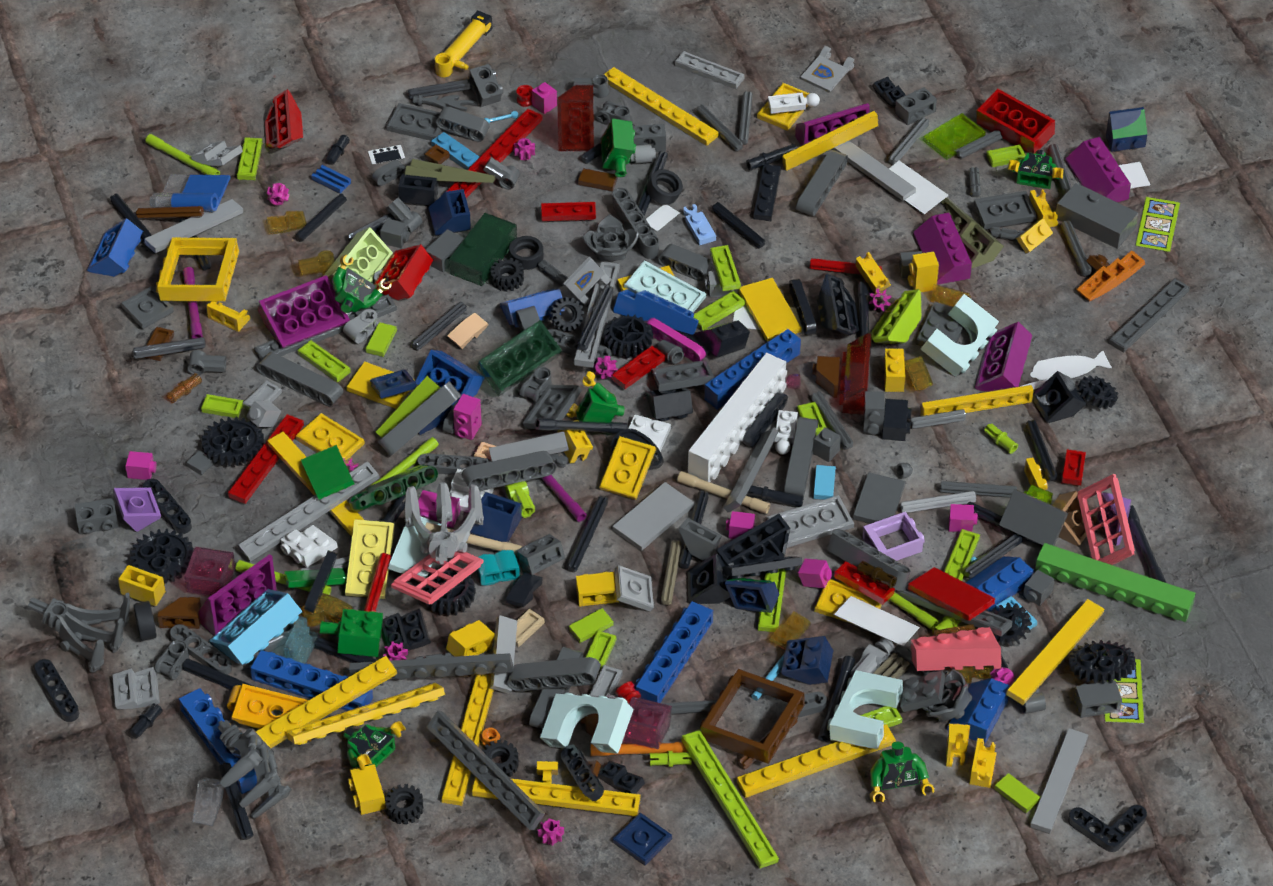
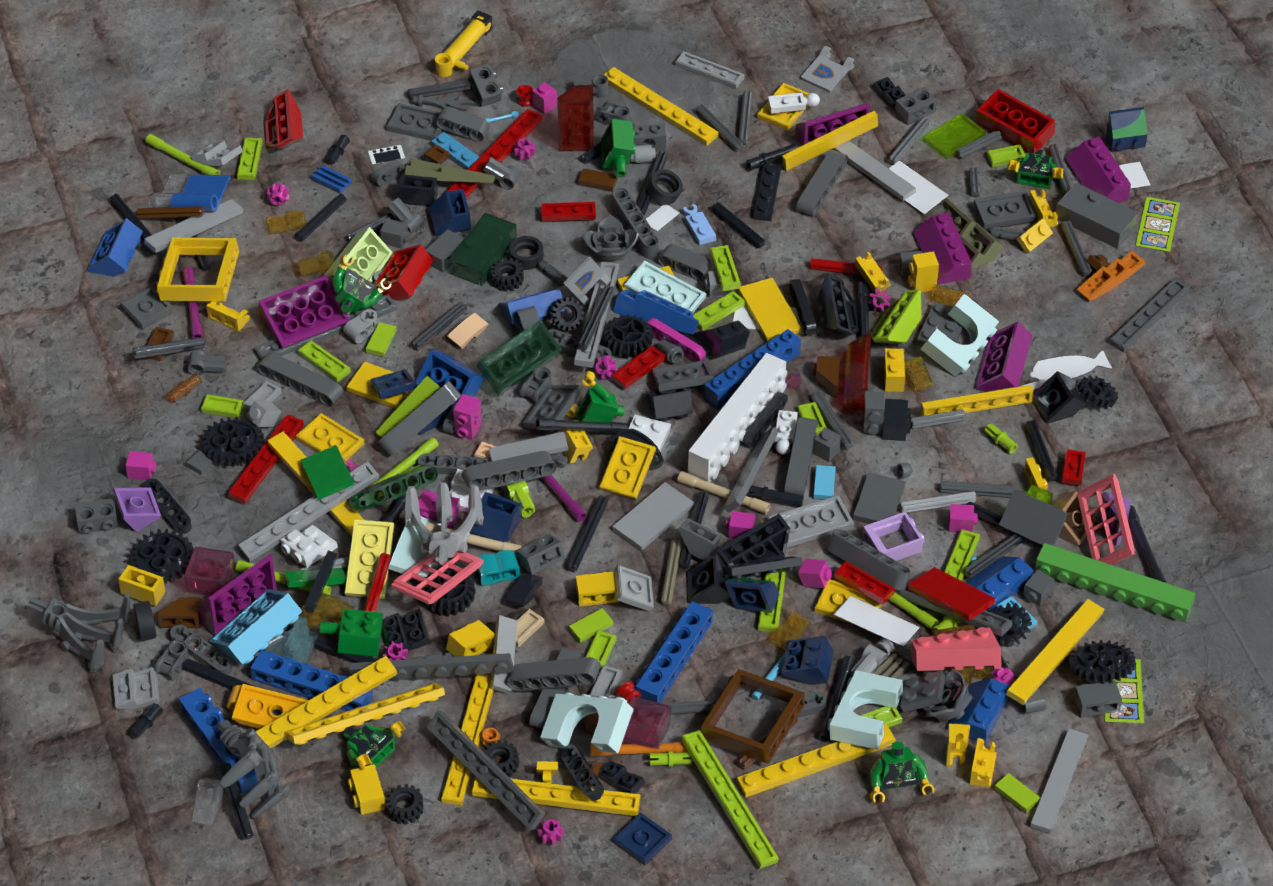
black beam [35,659,80,722] -> none
dark brown pin [857,560,897,588] -> none
black beam [1068,805,1147,852] -> none

